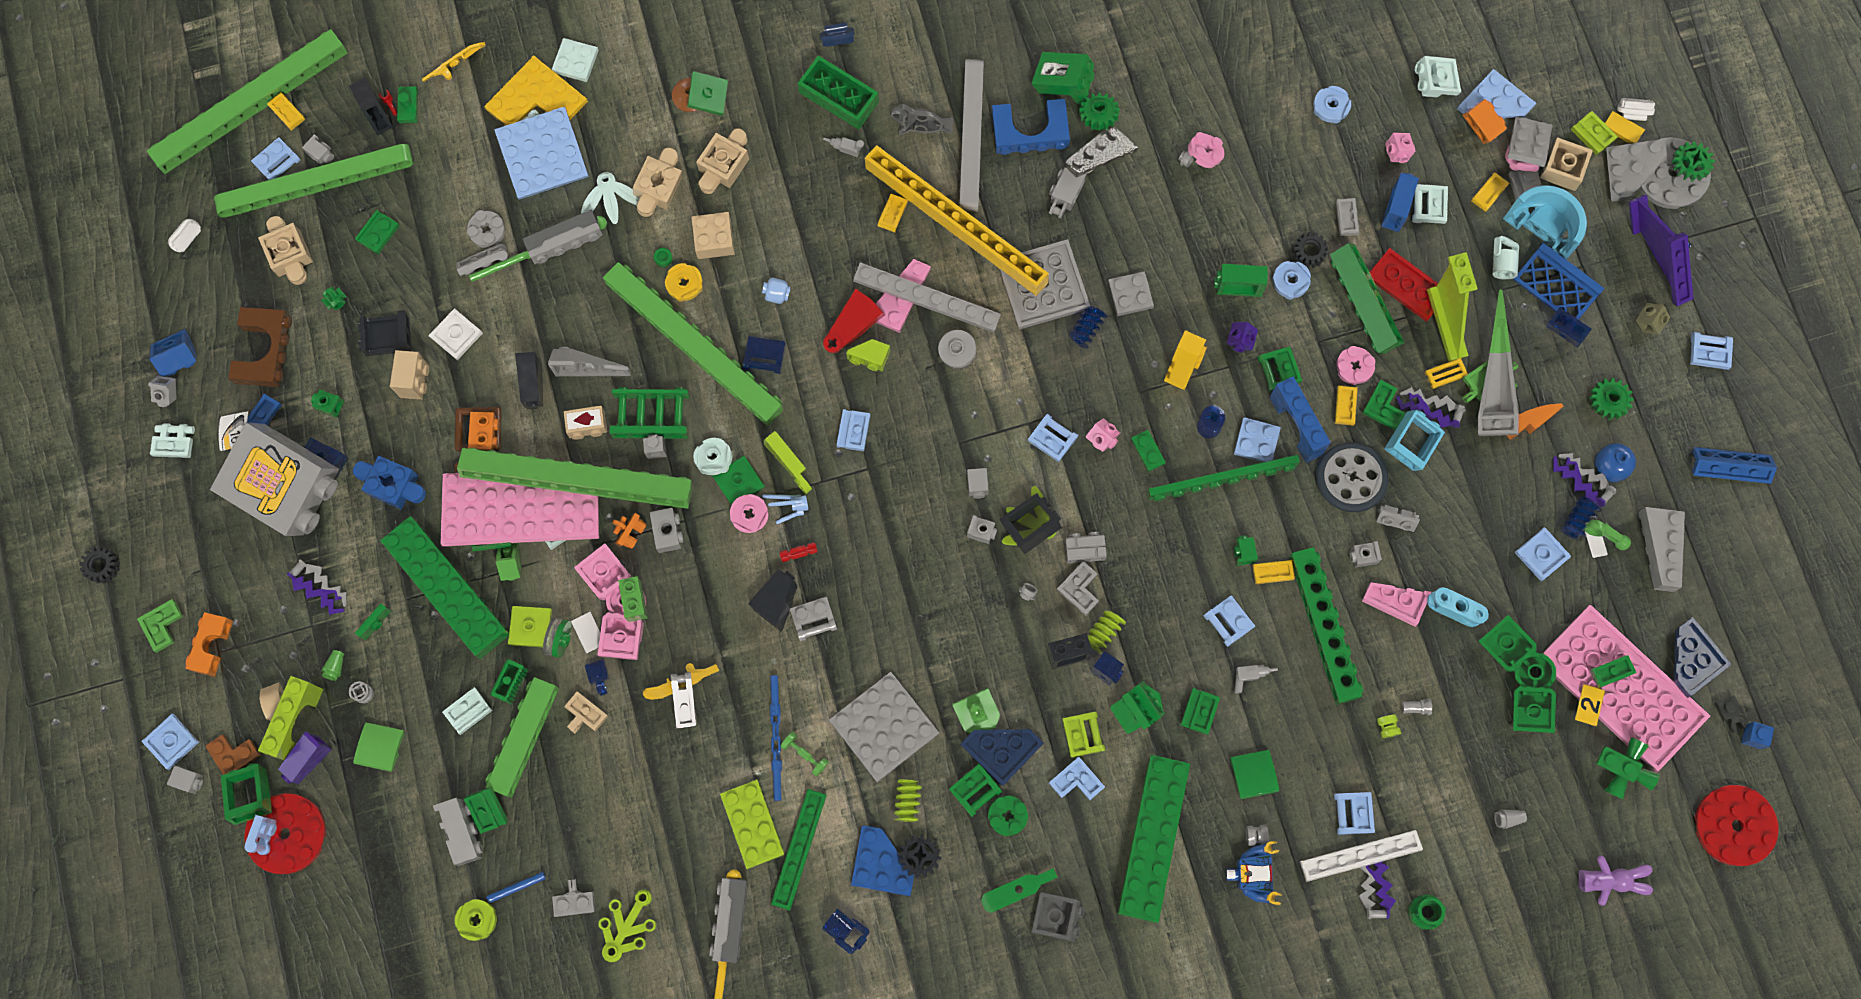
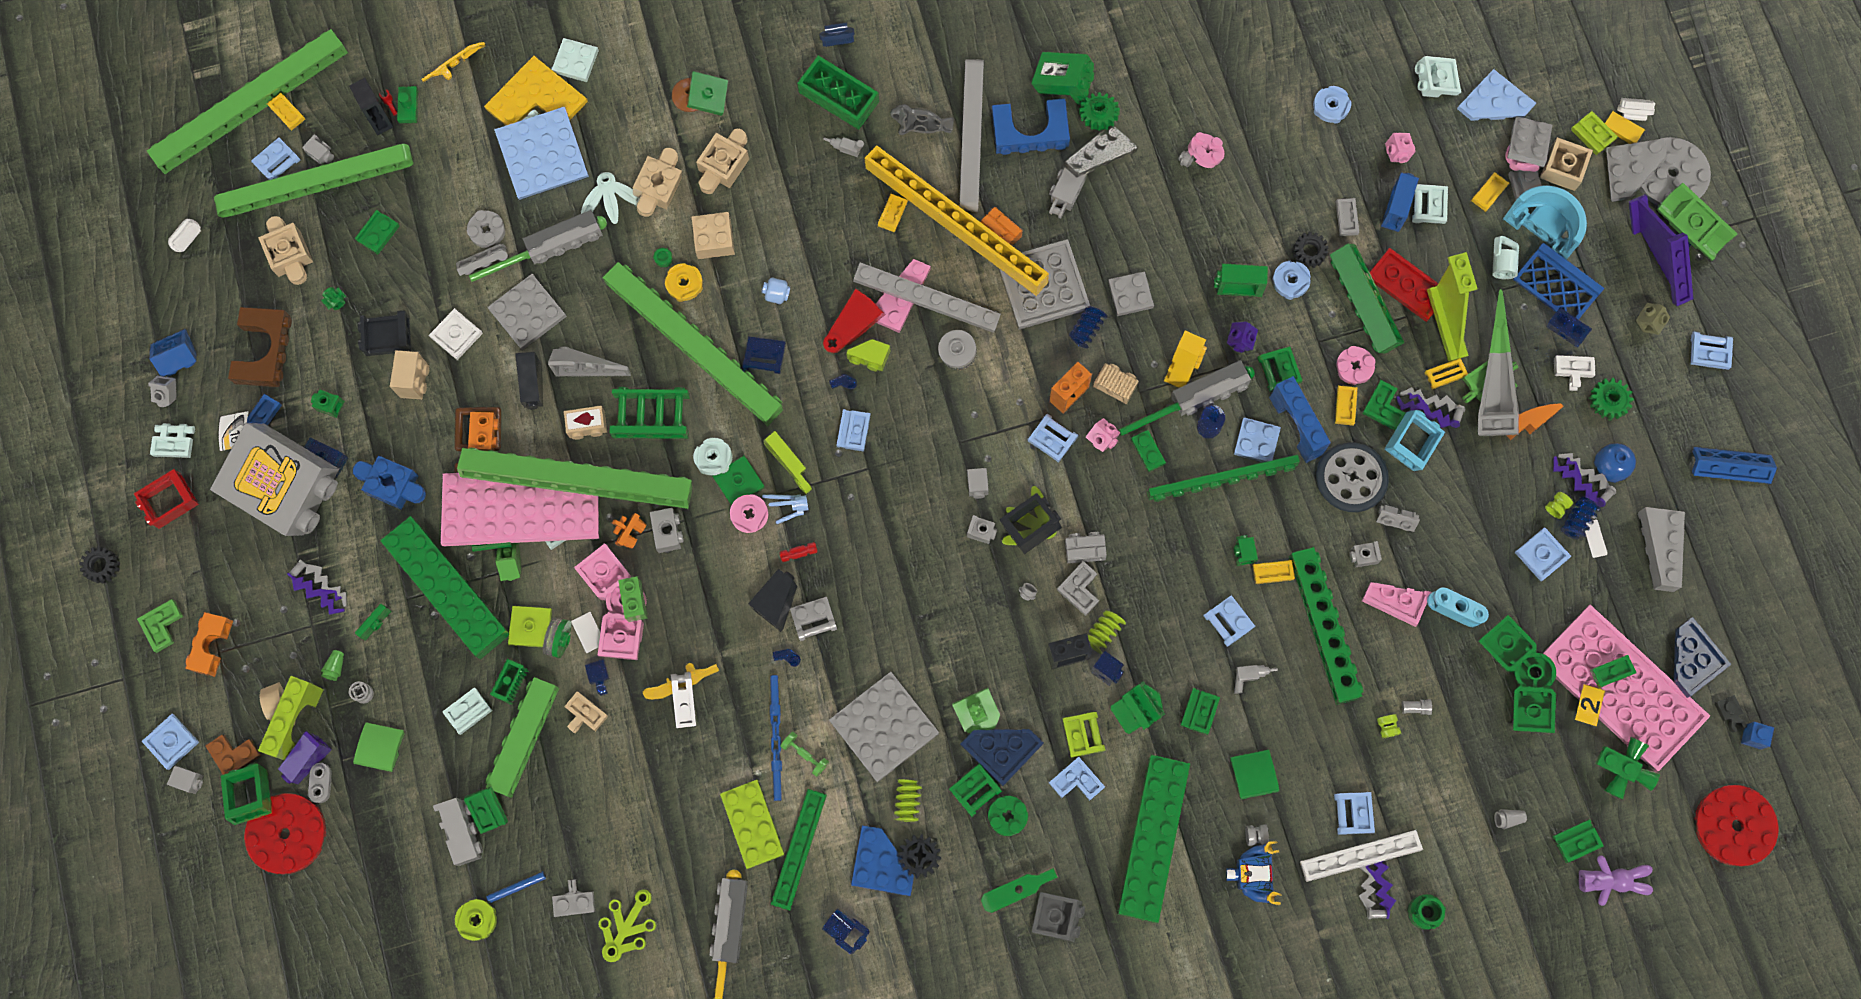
light blue plate [245,815,277,855] -> none
light grey brick [643,435,667,459] -> none
orange brick [1462,99,1507,144] -> none
bright green piece [1584,520,1631,550] -> none
green gear [1671,141,1715,182] -> none
none -> red window [134,469,199,529]
none -> light grey plate [308,763,332,803]
none -> light grey plate [487,274,567,350]
none -> clear blue arm [773,649,801,667]
none -> clear blue arm [829,374,857,389]
none -> orange brick [981,207,1023,246]
none -> orange window [1050,362,1092,414]
none -> tan brick [1093,363,1138,404]
none -> piece [1118,360,1255,436]
none -> lime wheel [1545,492,1573,519]
none -> green plate [1552,819,1604,863]
none -> white plate [1554,355,1595,391]
none -> bright green piece [1657,183,1737,261]

